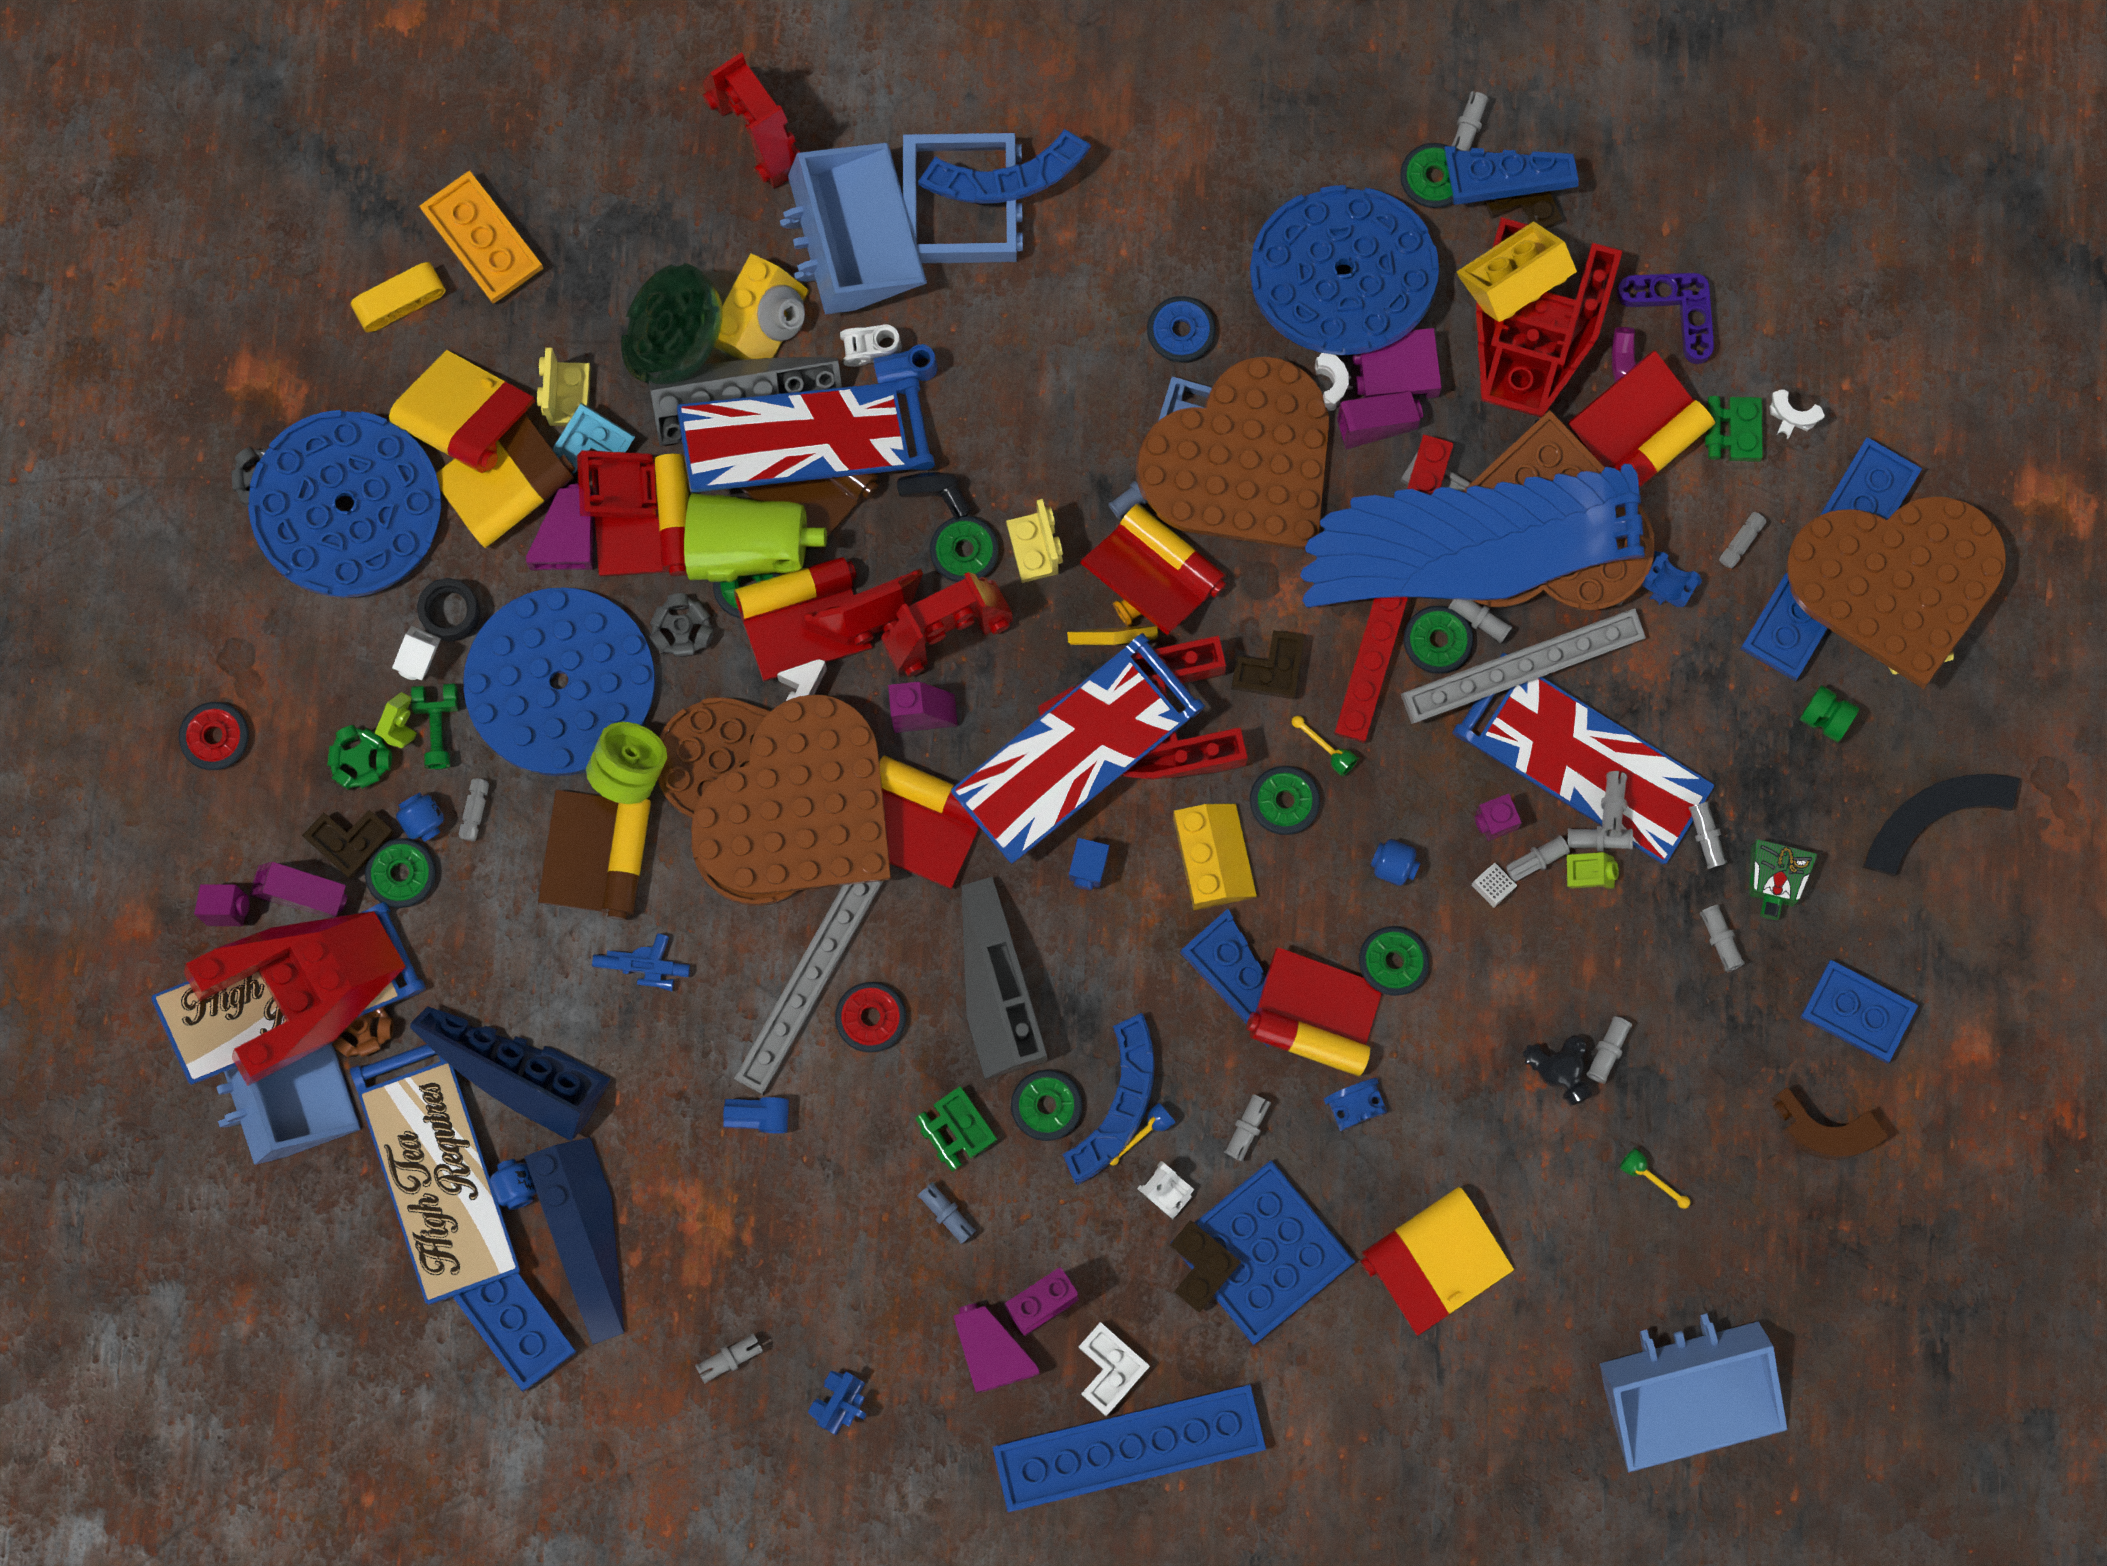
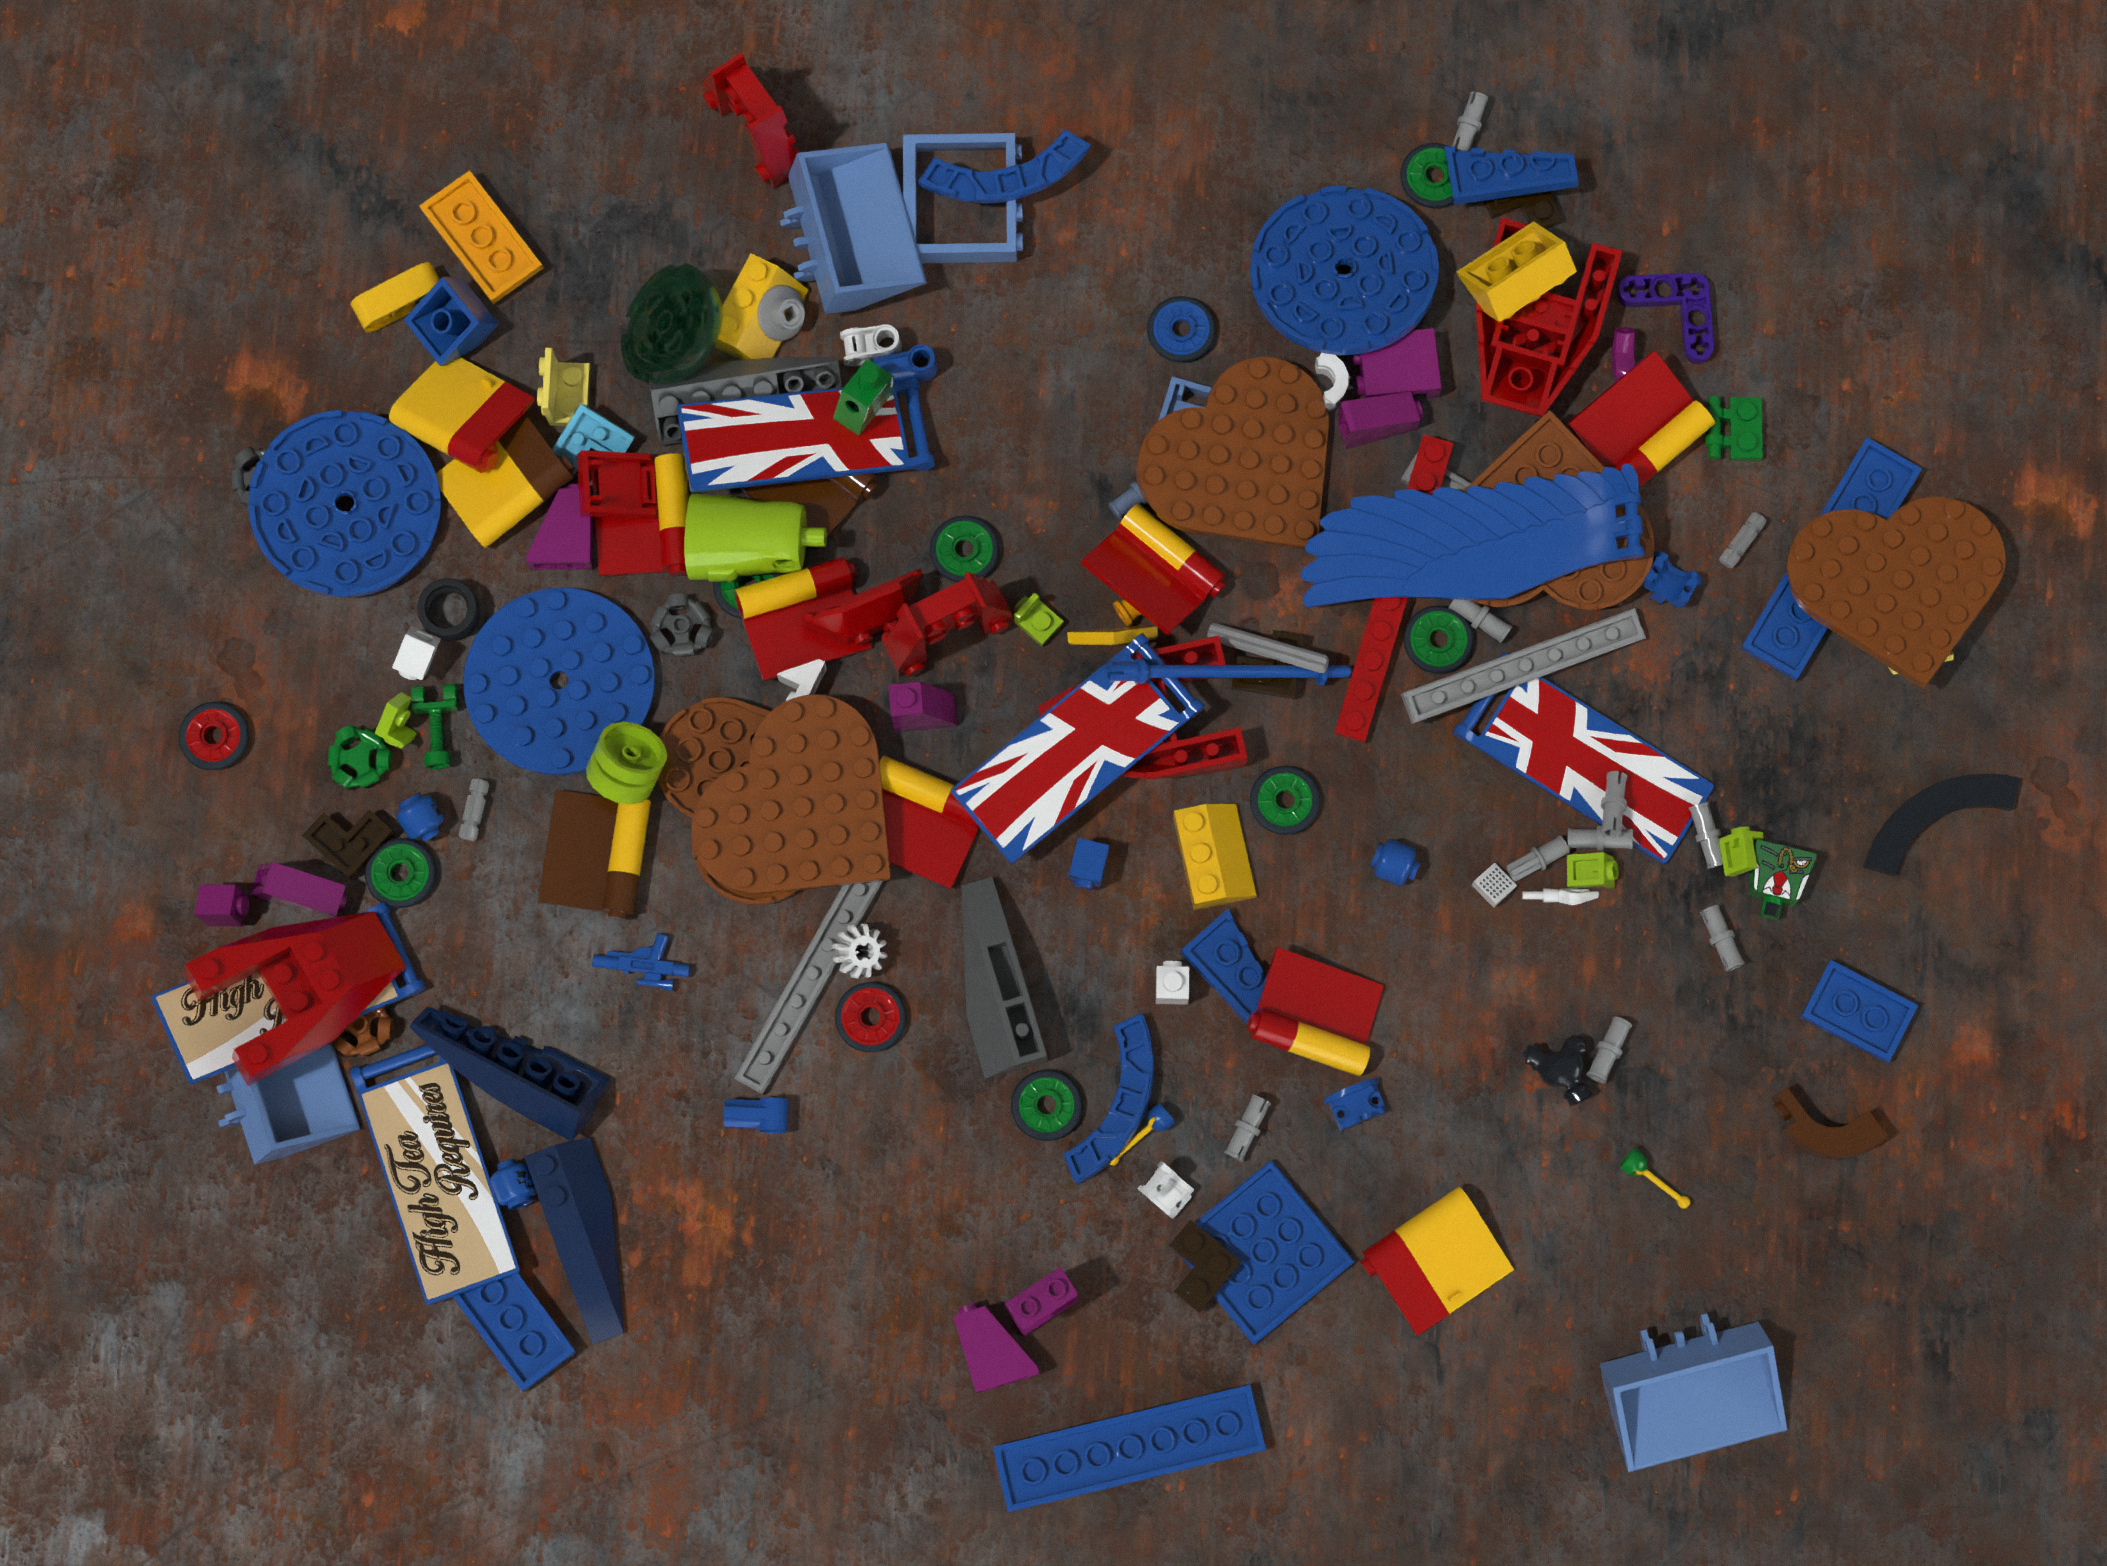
light grey pin [695,1334,763,1384] -> none
blue hips [808,1371,867,1435] -> none
black arm [897,472,973,520] -> none
green plate [915,1086,997,1172] -> none
sand blue pin [918,1182,977,1244] -> none
light yellow bracket [1006,499,1063,583] -> none
white plate [1079,1322,1150,1416] -> none
hinge [1292,715,1359,777] -> none
green wheel [1359,926,1429,996] -> none
magenta brick [1474,793,1522,841] -> none
white piece [1769,389,1825,439] -> none
green wheel [1799,685,1860,743] -> none
none -> blue slope [404,277,499,366]
none -> white gear [832,923,887,979]
none -> green torso [833,360,893,436]
none -> lime bracket [1014,593,1064,647]
none -> blue bar [1106,659,1352,686]
none -> white brick [1156,961,1189,1005]
none -> light grey axle [1207,623,1329,673]
none -> white hand [1522,888,1599,905]
none -> lime bracket [1719,827,1764,877]

